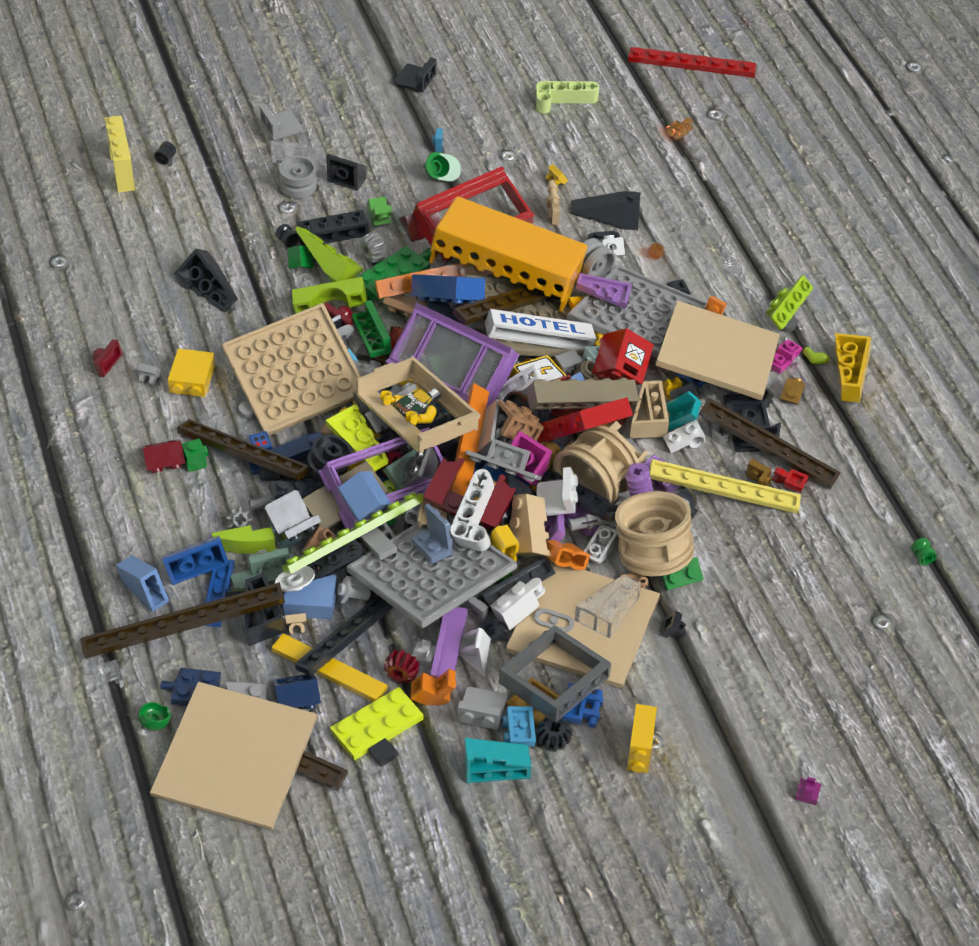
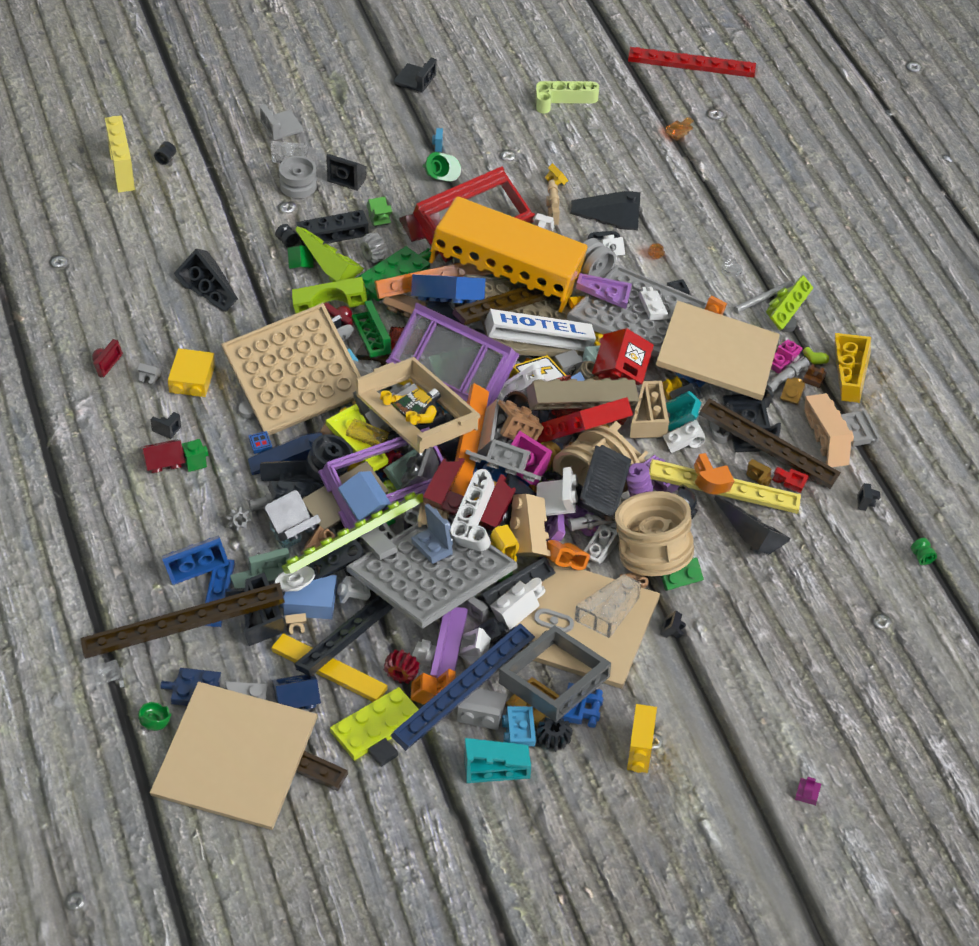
medium blue slope [116,555,169,612] -> none
dark brown tile [177,419,310,481] -> none
lime slope [212,525,276,554] -> none
none -> black panel [150,412,181,439]
none -> clear yellow tile [346,418,389,446]
none -> dark blue plate [390,623,535,751]
none -> white tile [535,213,554,231]
none -> black window [580,445,632,518]
none -> white hinge [639,286,668,320]
none -> orange brick [694,453,735,494]
none -> black wedge [714,496,791,555]
none -> light grey bar [734,280,793,313]
none -> light grey pin [766,356,809,393]
none -> reddish brown tile [803,364,827,388]
none -> light nougat wedge [804,393,854,467]
none -> light grey plate [841,410,879,446]
none -> black tile [857,483,881,511]

